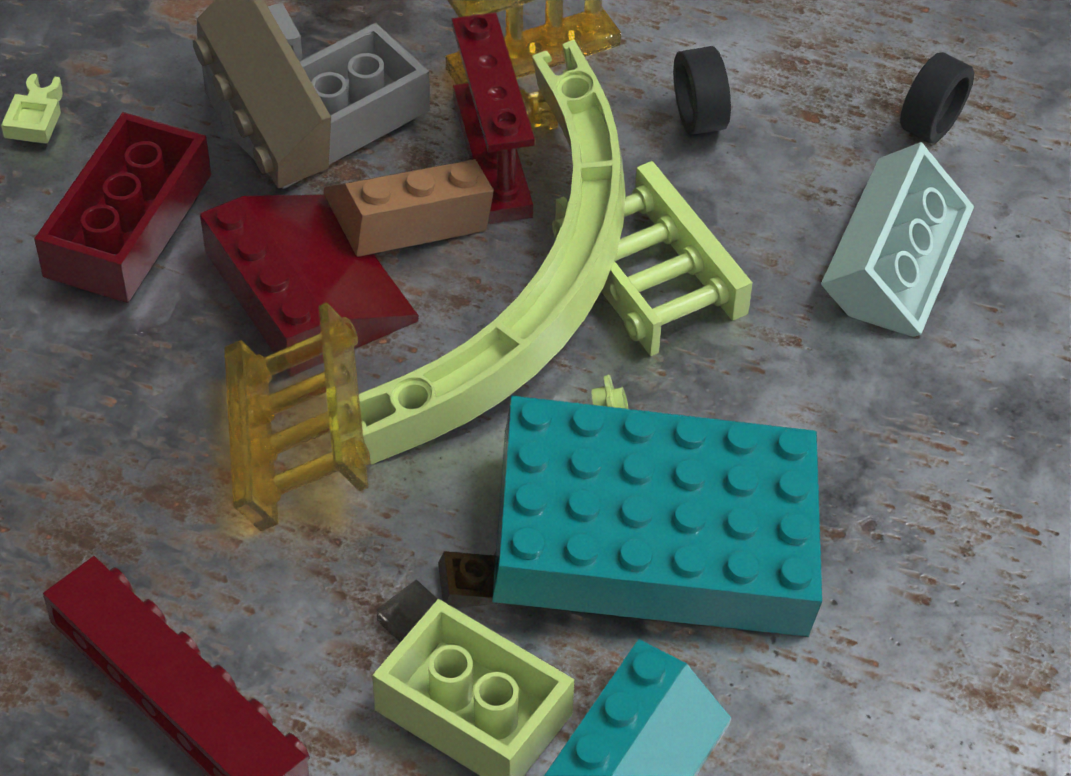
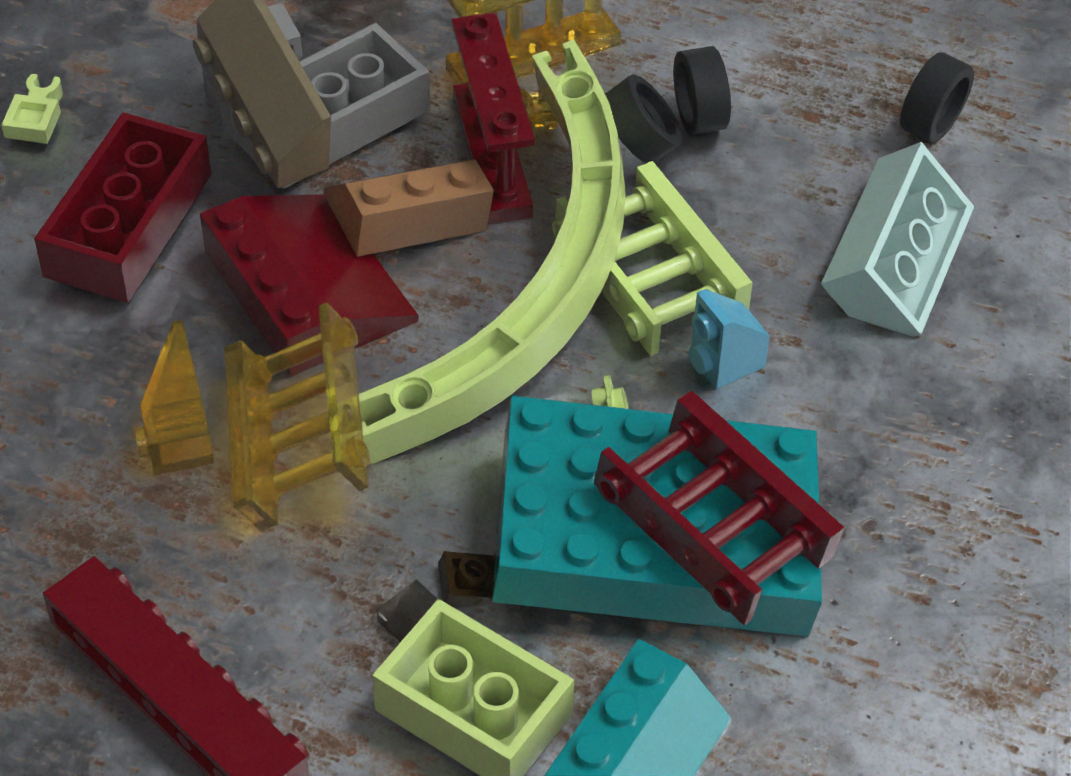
none -> clear yellow slope [134,320,214,476]
none -> dark red fence [593,390,845,625]
none -> black tyre [605,74,682,163]
none -> medium azure slope [689,289,770,389]

